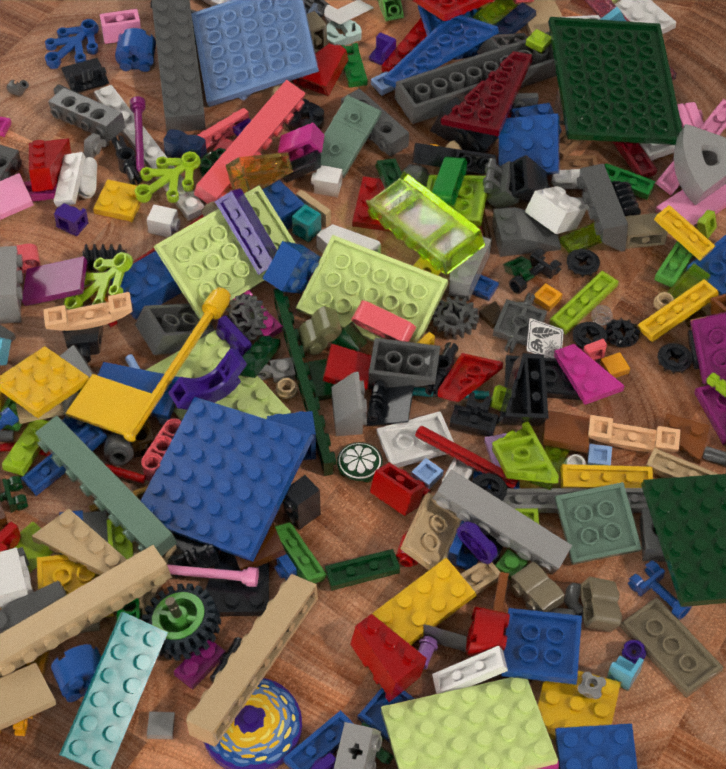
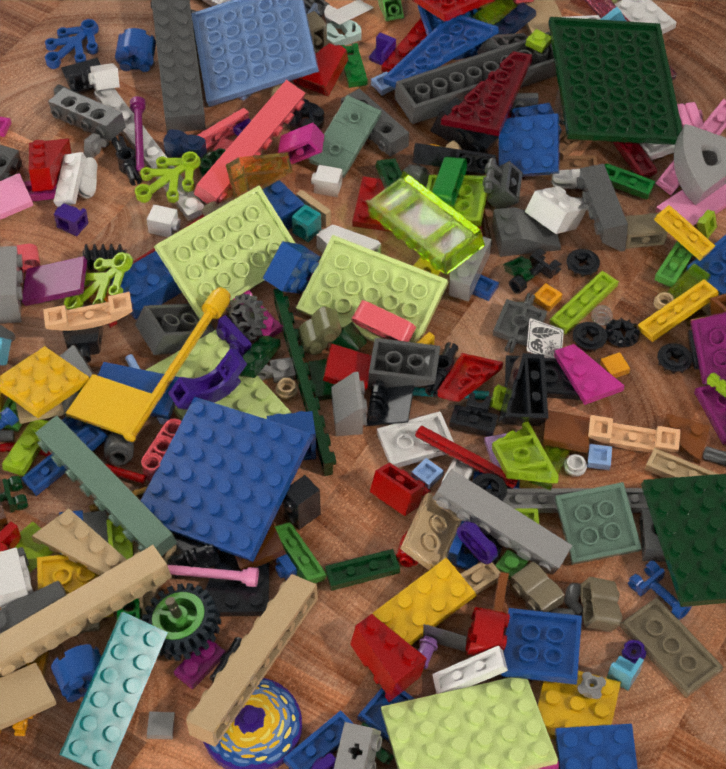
dark grey arm [7,80,29,96] -> none
yellow plate [93,179,141,222] -> none
bright pink brick [100,9,141,44] -> none
dark brown brick [131,419,154,458] -> none
panel [215,189,277,275] -> none
black tile [283,150,321,183] -> none
dish [337,442,382,483] -> none
dark grey gear [432,296,479,339] -> none
dark brown tile [479,301,500,329] -> none
black torso [510,155,552,202] -> none
clear neon green tile [560,222,602,253] -> none
yellow plate [560,464,653,488] -> none
coral tile [583,339,607,361] -> none
black piece [611,181,641,216] -> none
none -> white brick [88,63,120,91]

